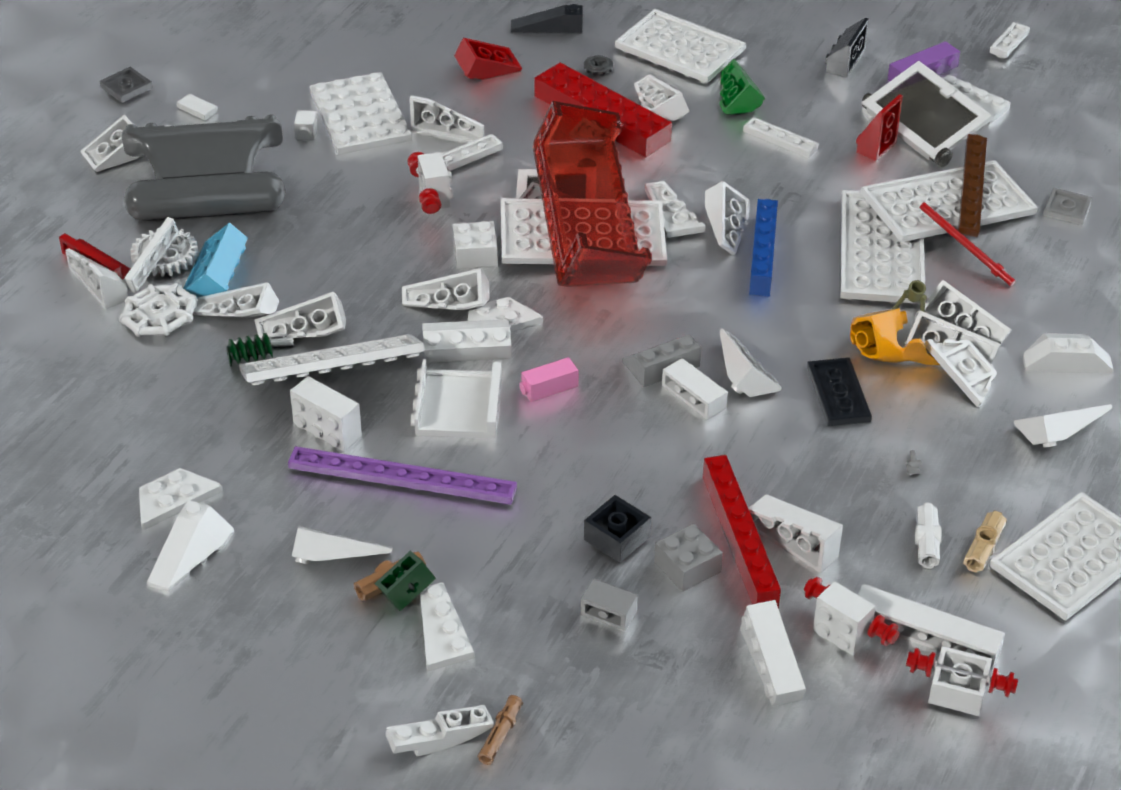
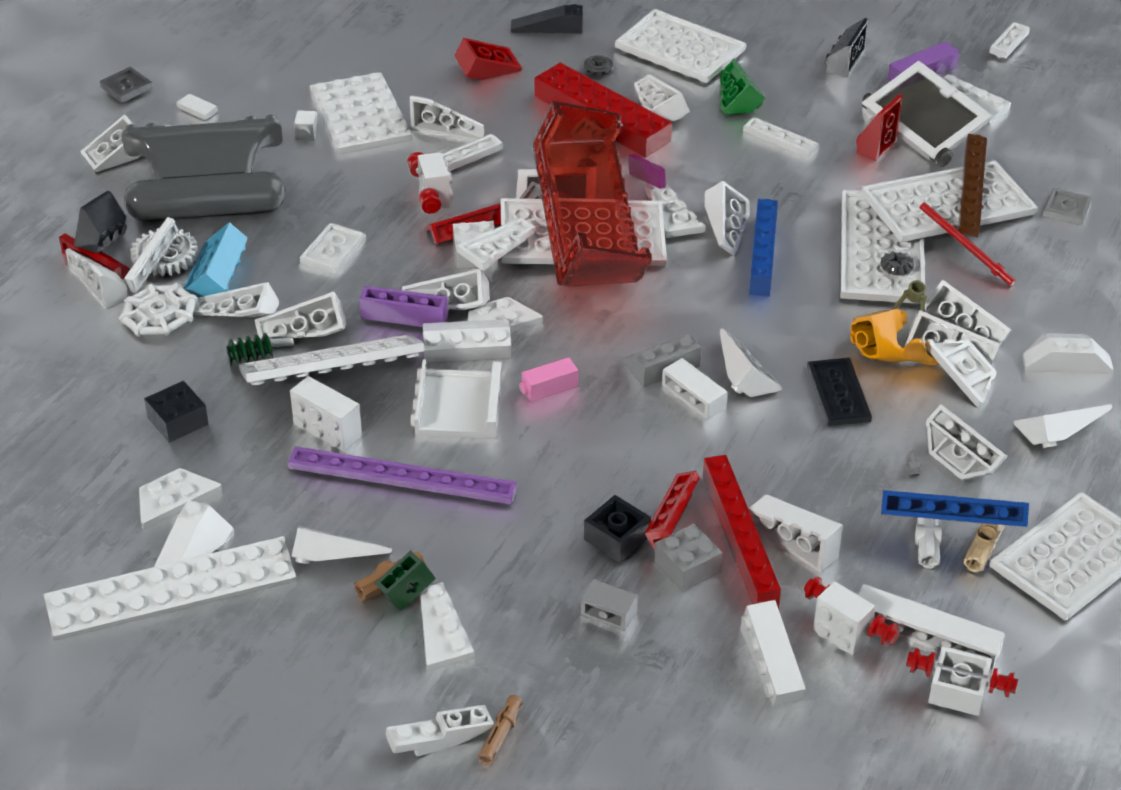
none -> white plate [44,536,296,641]
none -> black slope [74,191,127,253]
none -> black brick [144,380,209,443]
none -> white tile [299,223,366,274]
none -> medium lavender brick [359,286,448,327]
none -> red panel [425,203,501,245]
none -> white wing [457,218,535,270]
none -> magenta tile [628,154,666,189]
none -> red panel [645,471,700,550]
none -> dark grey gear [880,251,914,275]
none -> blue brick [881,490,1029,527]
none -> white wedge [926,404,1007,481]

